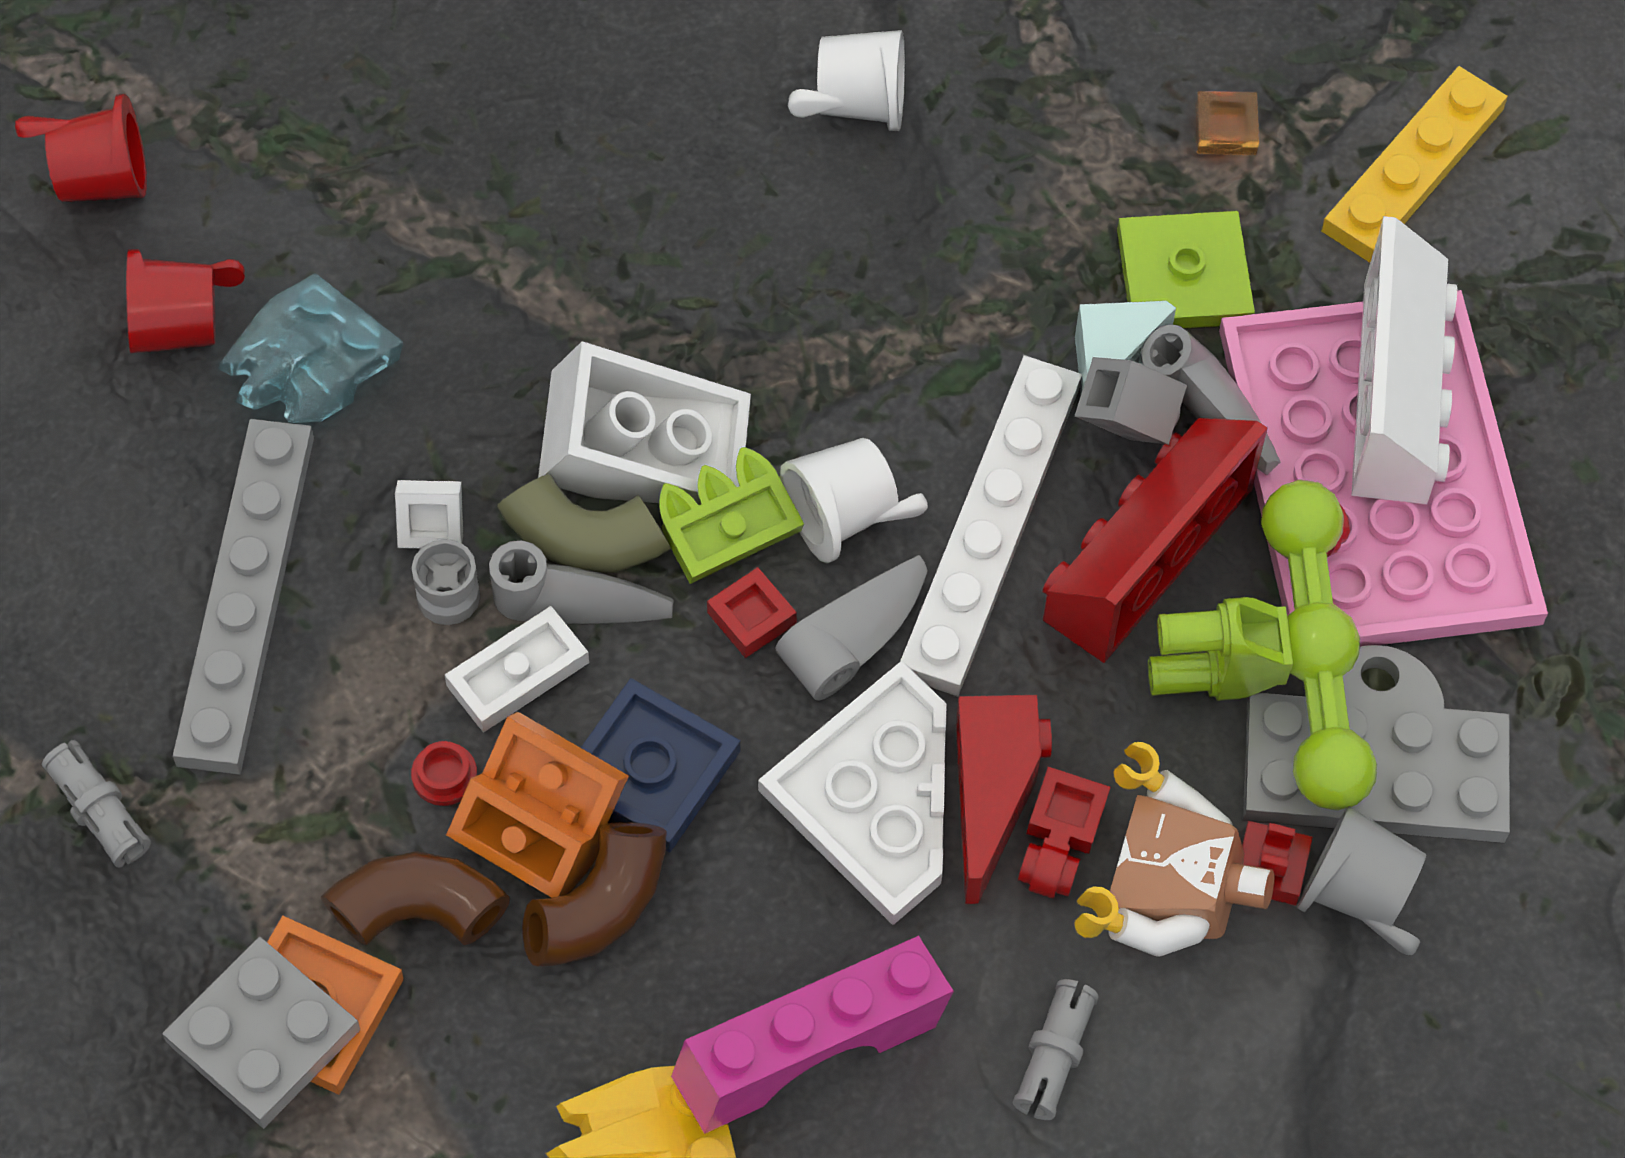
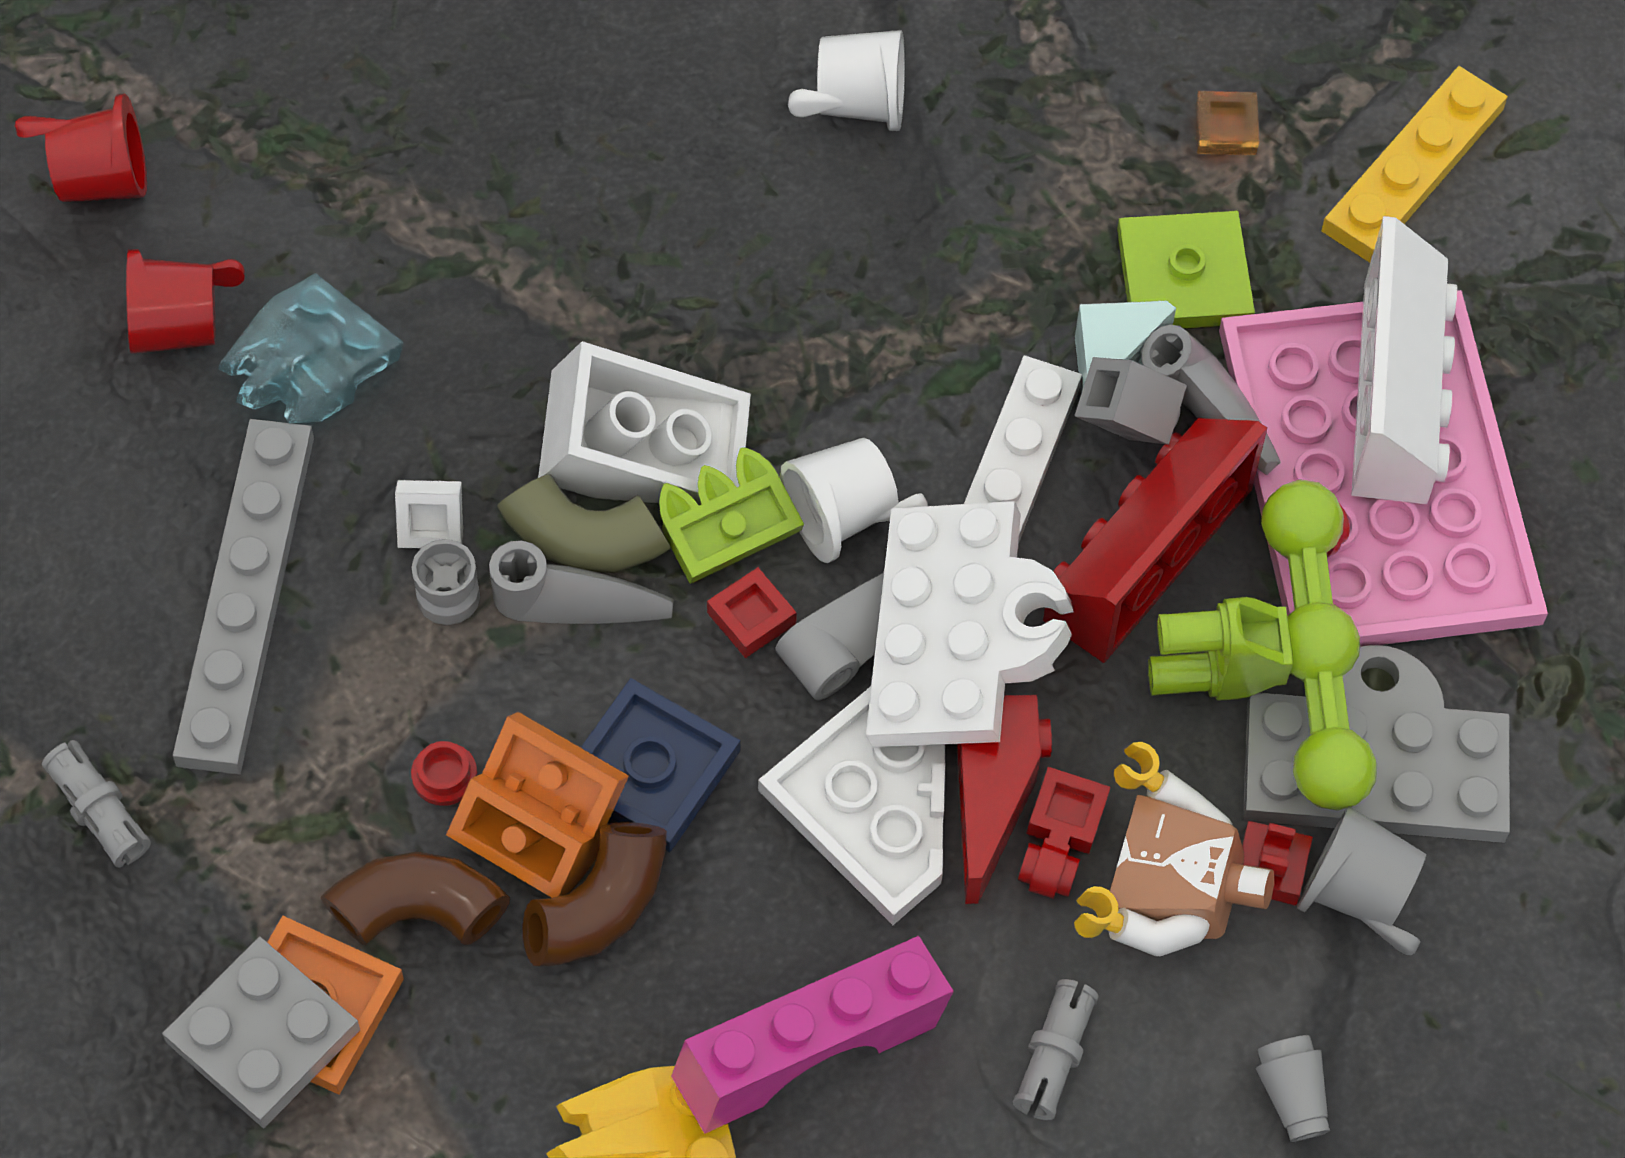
white plate [445,606,589,733] -> none
none -> white plate [866,501,1074,747]
none -> light grey cone [1255,1035,1330,1142]

